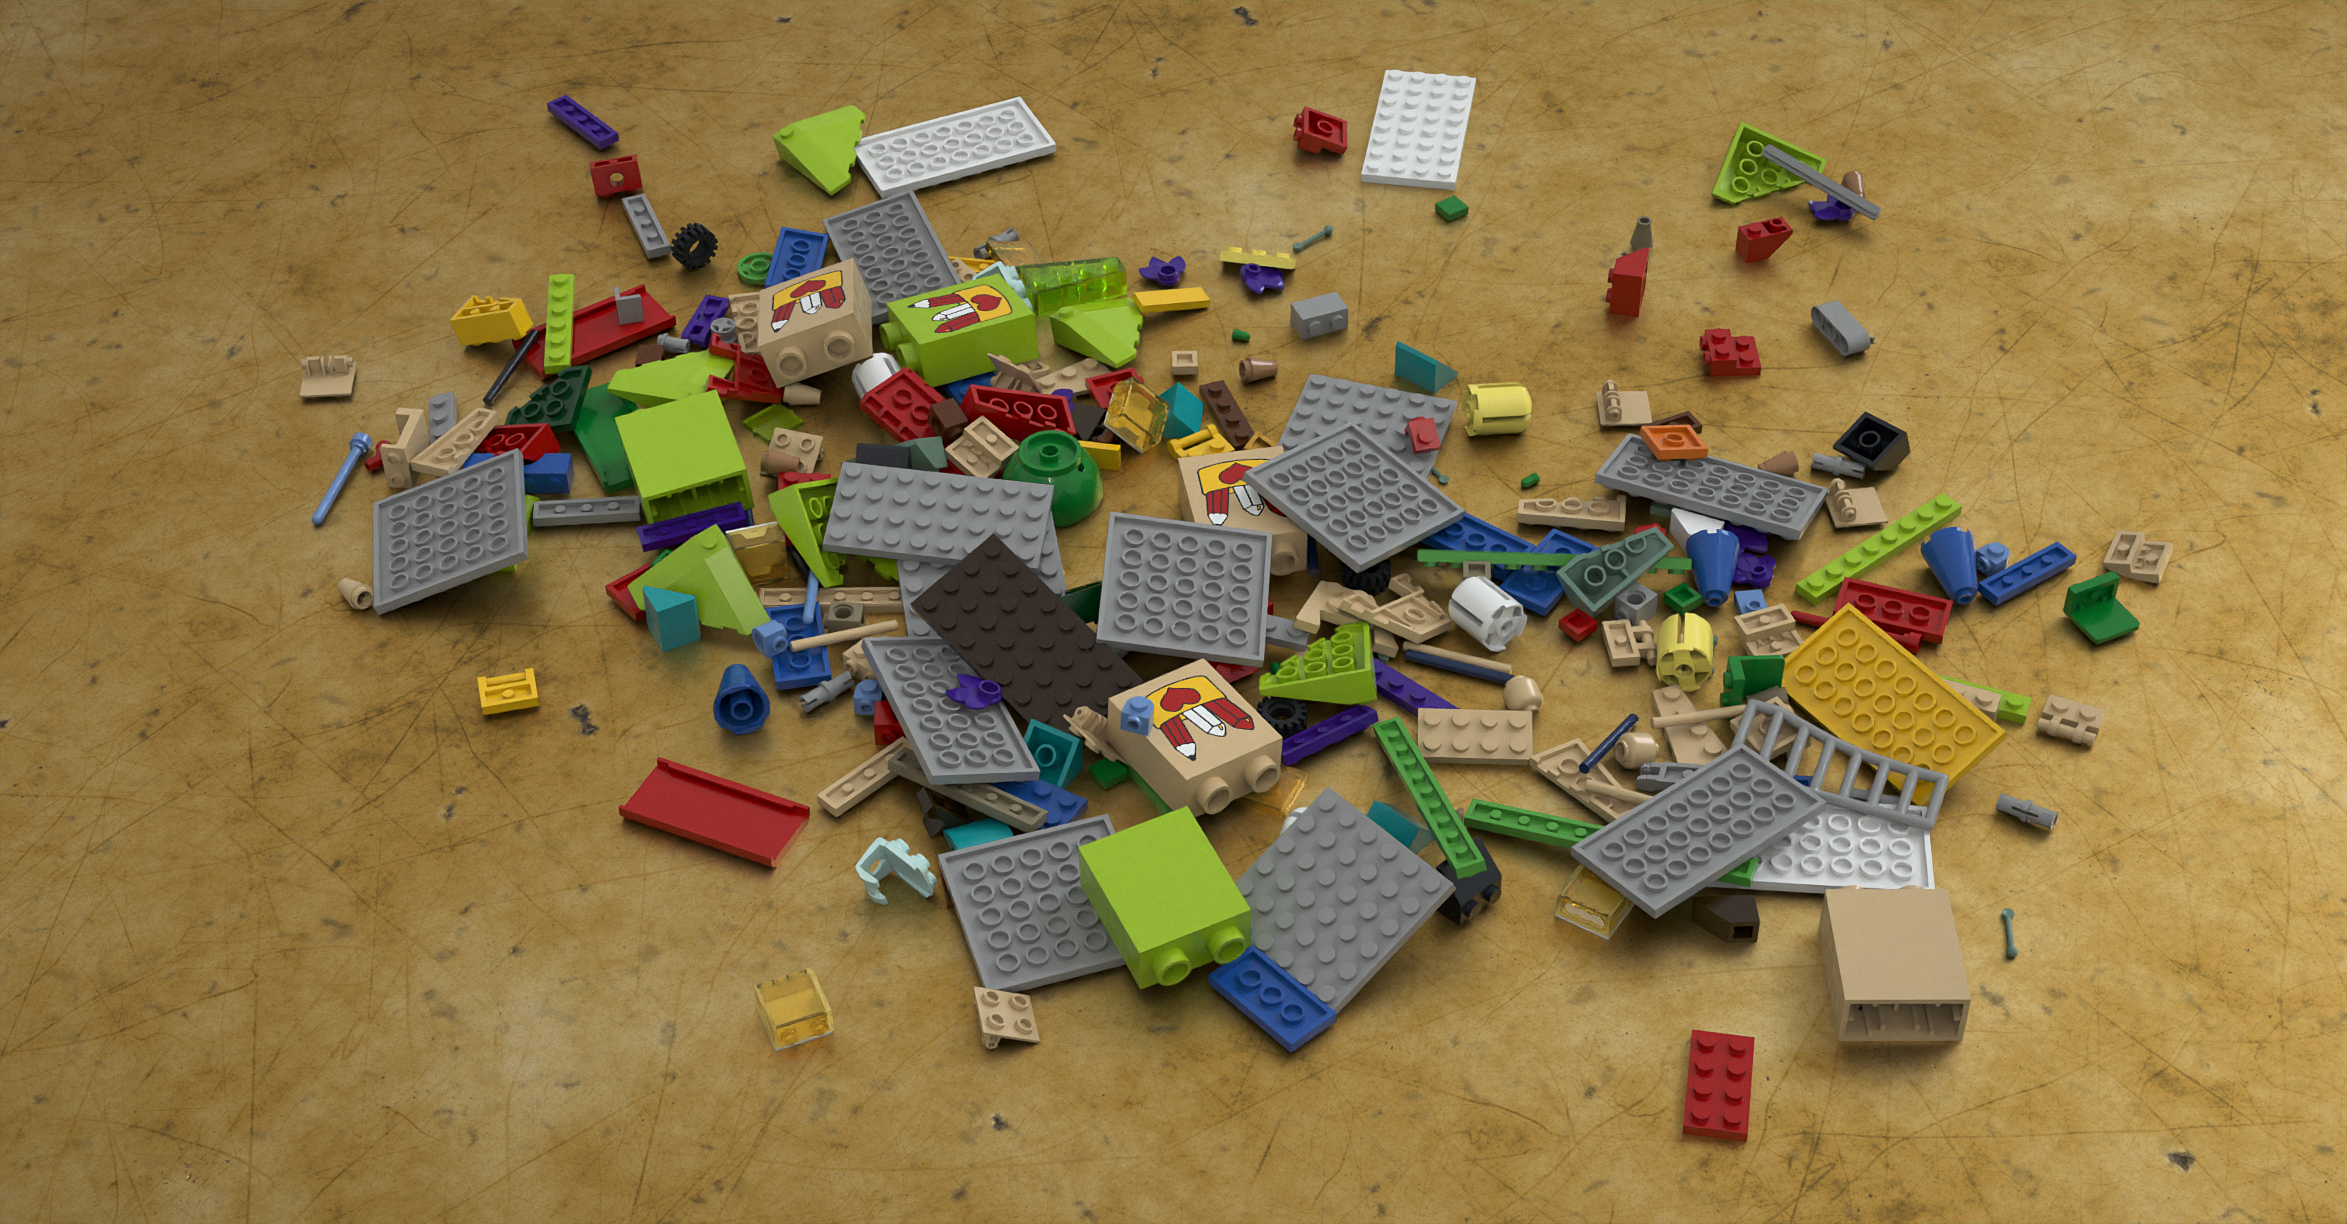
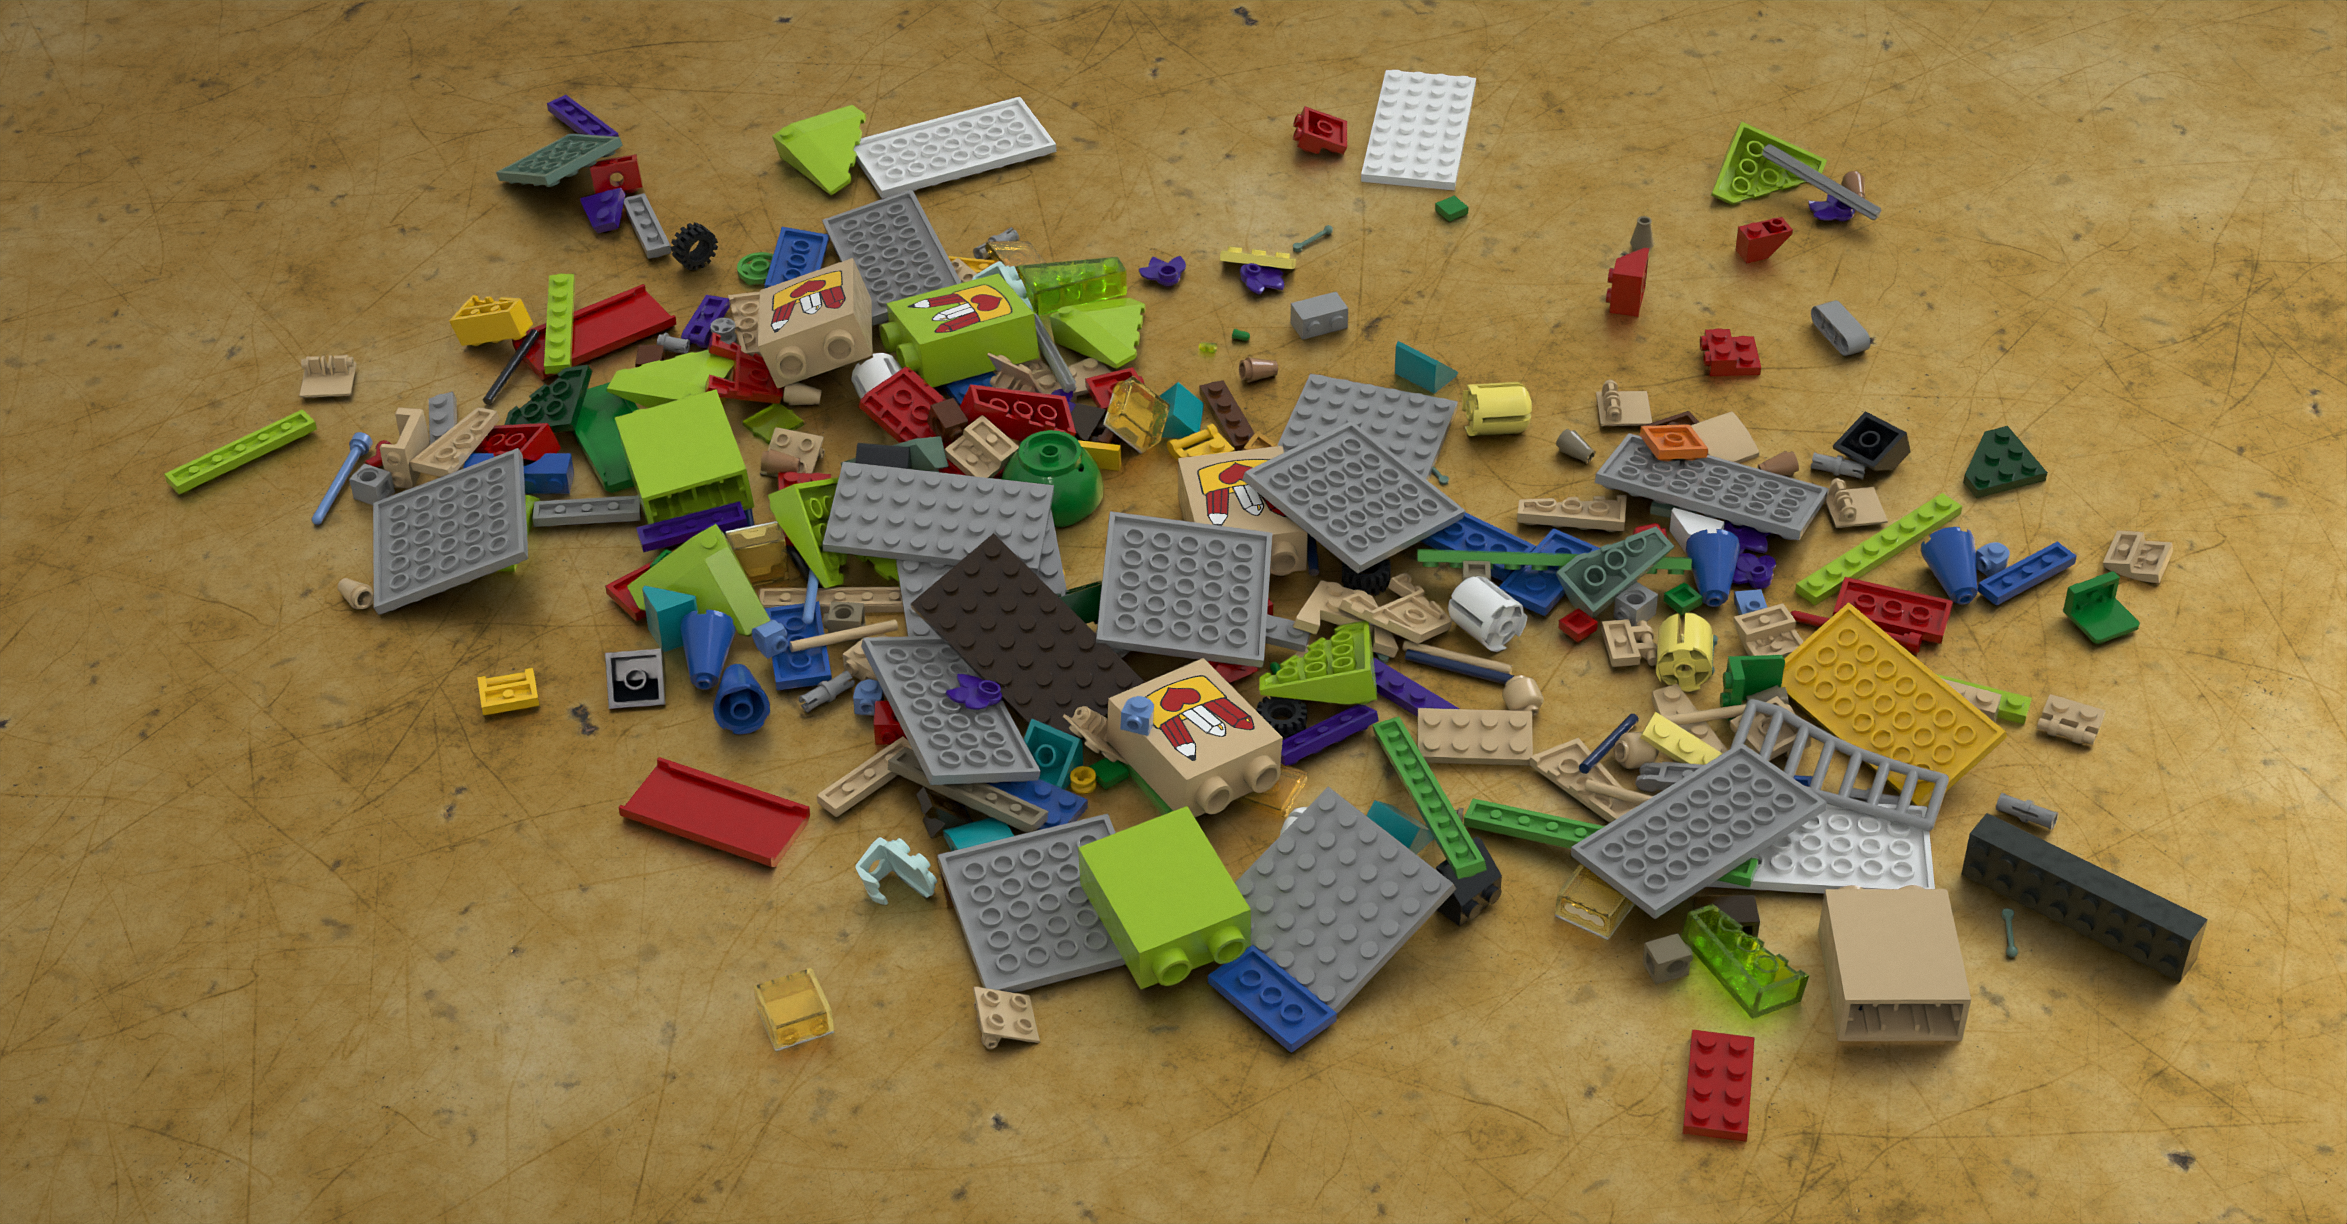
light grey panel [613,287,644,325] -> none
yellow tile [1132,287,1210,313] -> none
tan plate [1172,351,1198,375] -> none
red bracket [1404,417,1441,454] -> none
green piece [1521,473,1540,488] -> none
none -> lime plate [164,409,317,494]
none -> light grey brick [349,464,395,505]
none -> sand green plate [496,134,623,187]
none -> dark purple wing [580,188,625,233]
none -> slope [605,649,666,709]
none -> blue cone [680,610,736,690]
none -> light grey axle [1034,313,1077,393]
none -> yellow bush [1070,766,1096,794]
none -> clear neon green piece [1199,342,1217,353]
none -> dark tan cone [1556,429,1596,464]
none -> light yellow plate [1640,712,1723,765]
none -> dark tan brick [1642,933,1693,985]
none -> clear neon green wedge [1681,904,1809,1019]
none -> tan slope [1691,411,1760,463]
none -> pearl dark grey brick [1961,813,2208,982]
none -> dark green plate [1963,426,2048,498]

